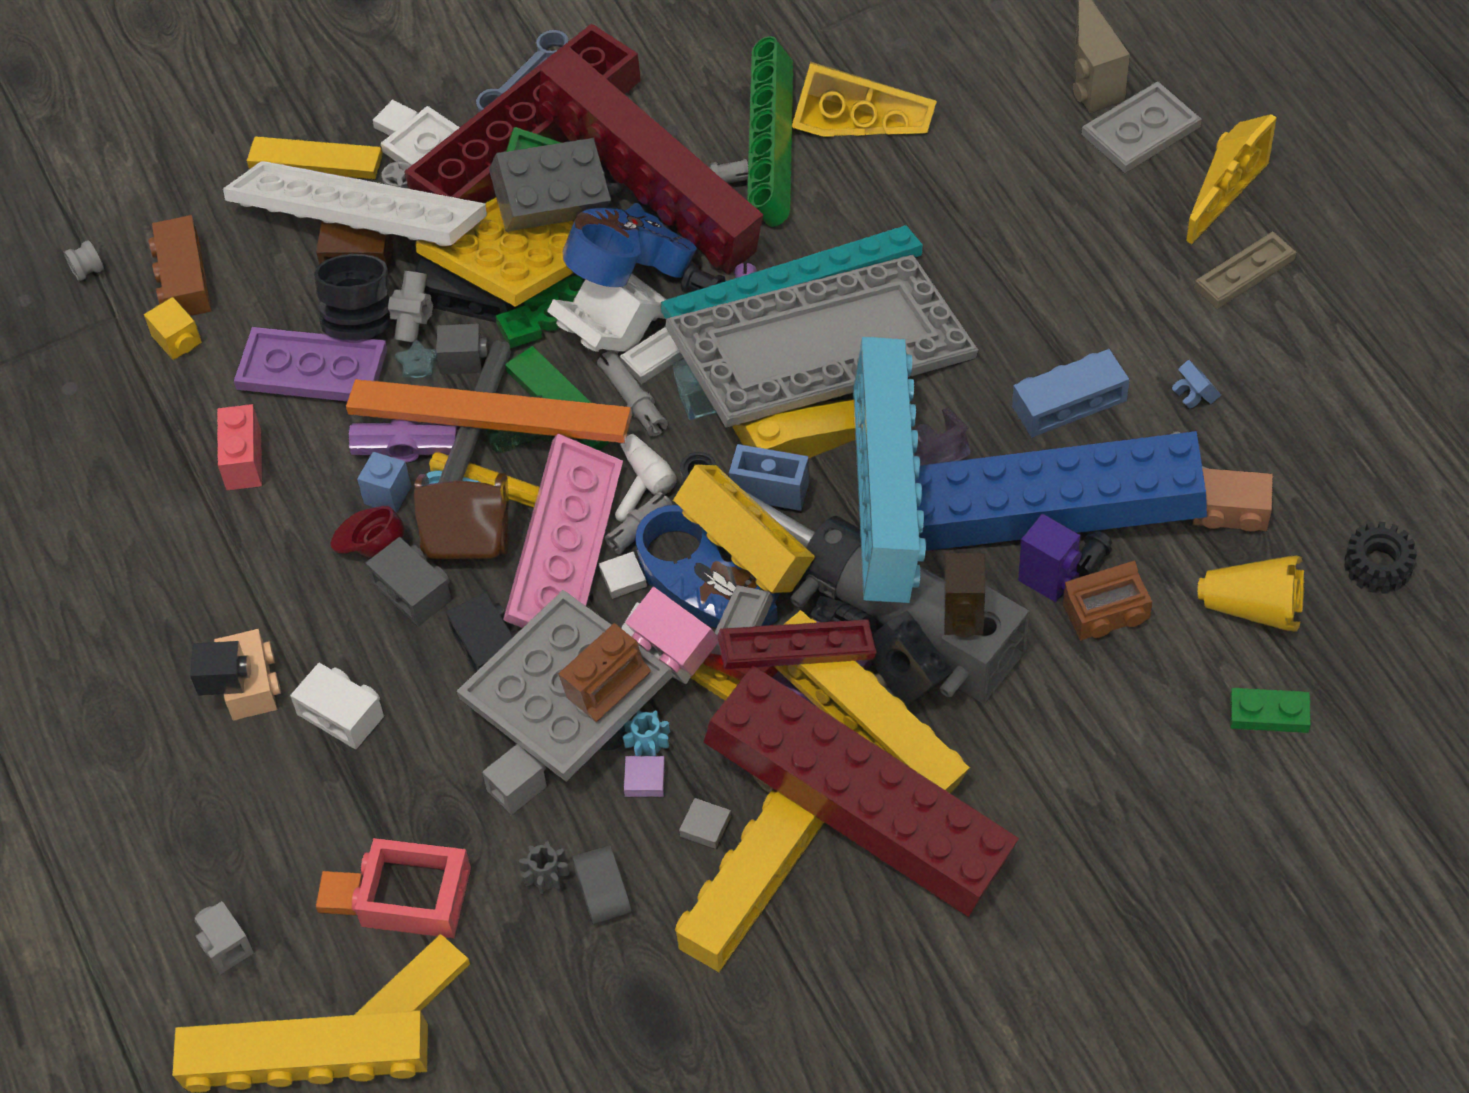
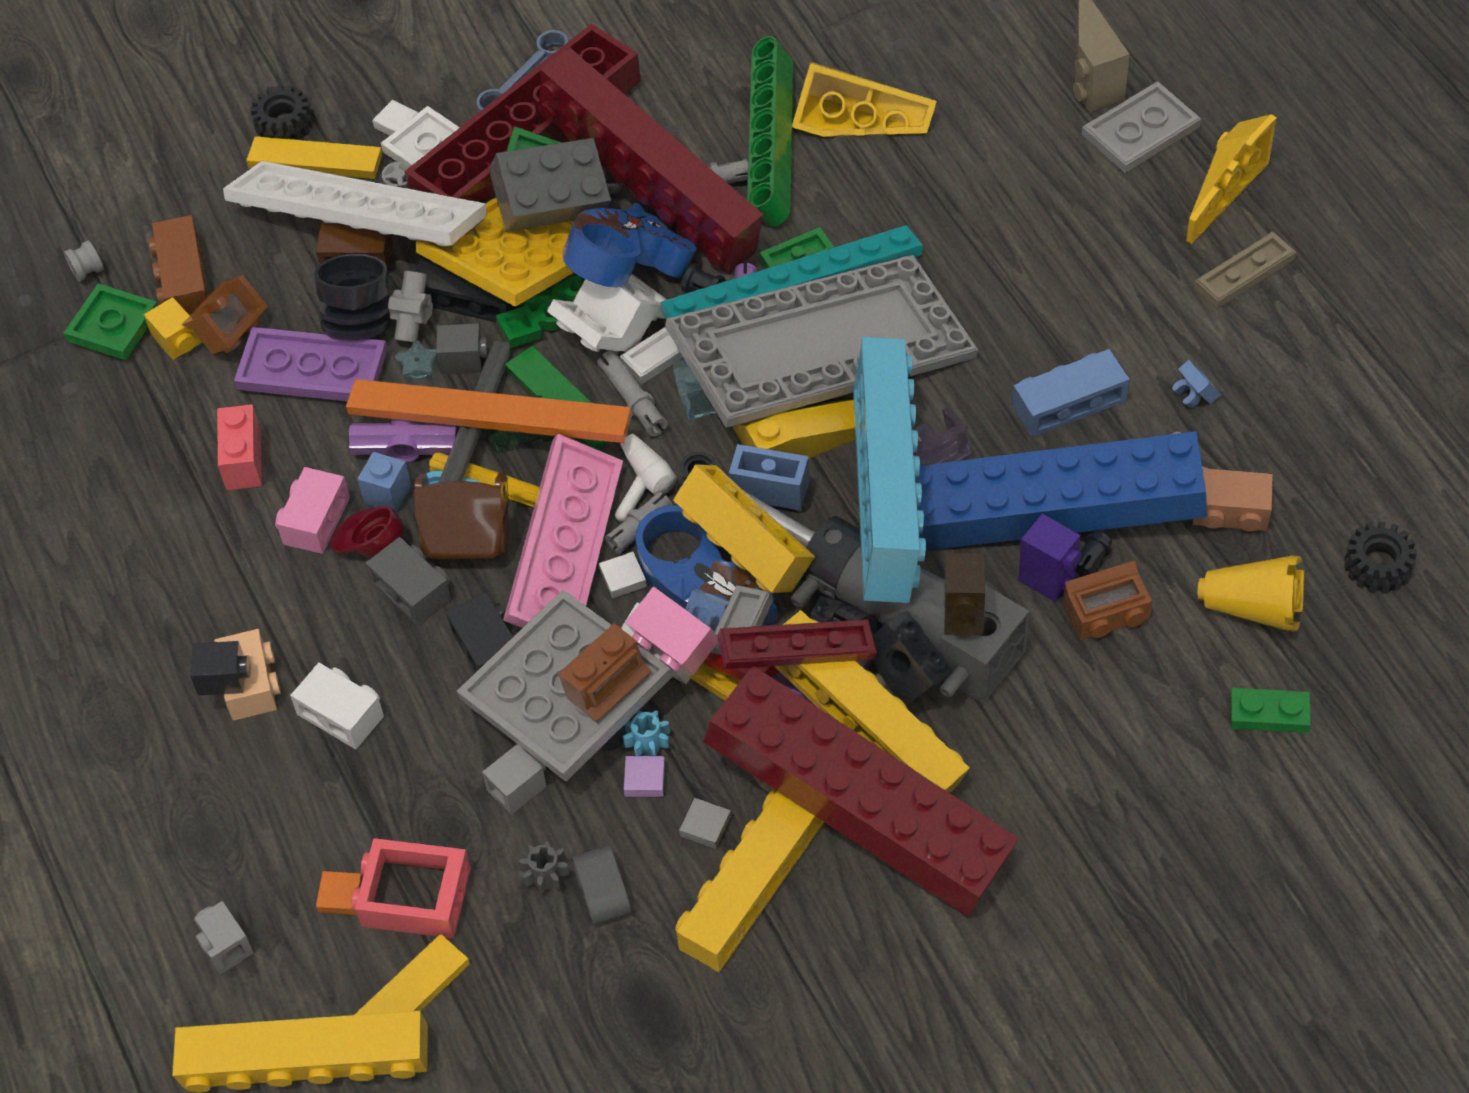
none -> green plate [64,283,158,360]
none -> dark orange window [181,275,268,354]
none -> black tyre [250,85,313,140]
none -> bright pink brick [275,467,350,554]
none -> medium blue tile [685,588,729,633]
none -> green plate [760,227,834,269]

